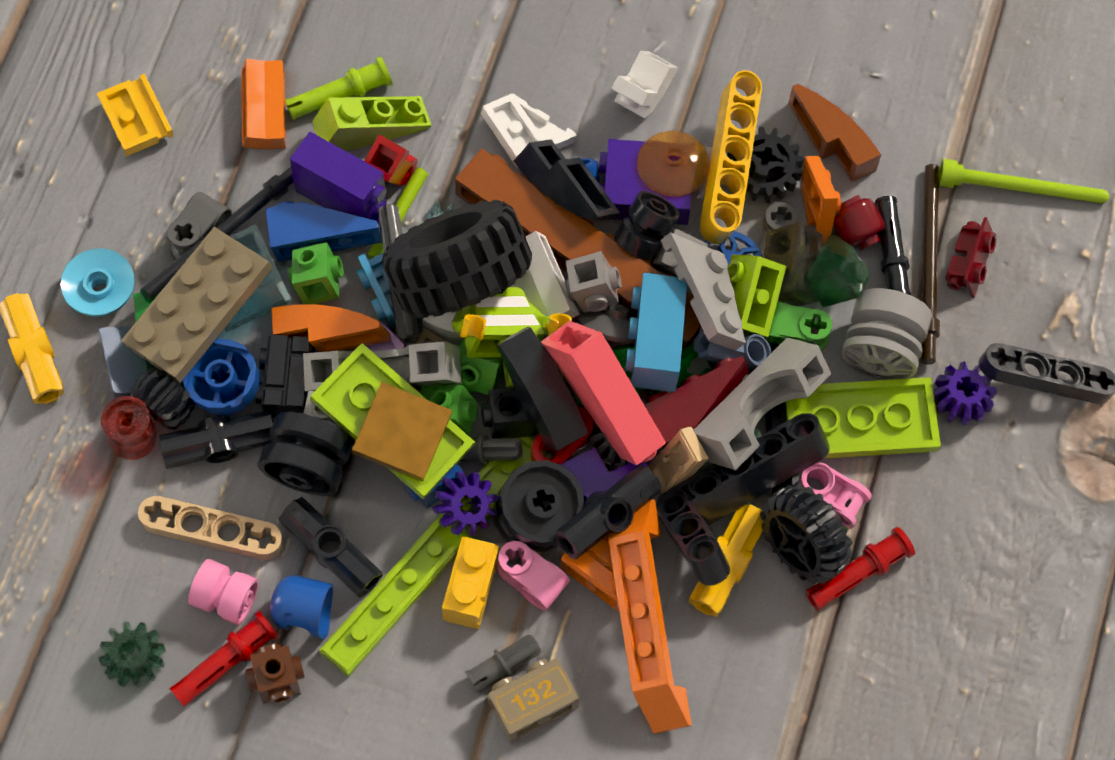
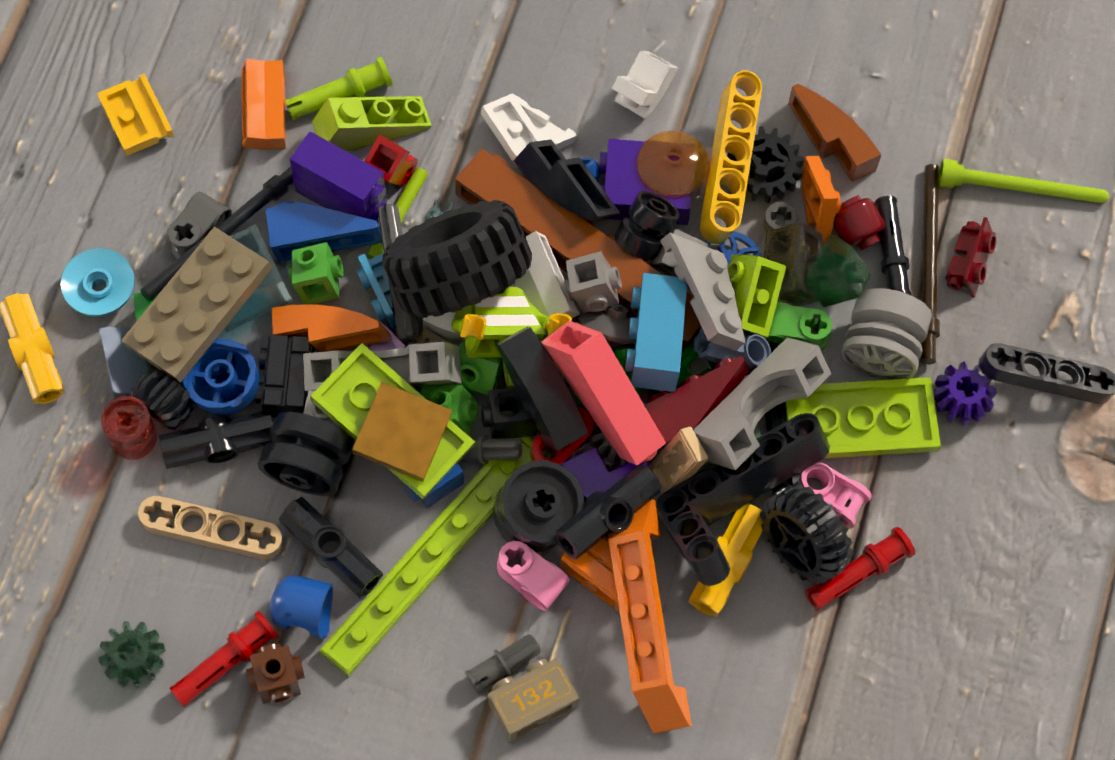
bright pink wheel [188,559,259,625] -> none
dark purple gear [433,471,498,536] -> none
yellow brick [442,537,499,629] -> none

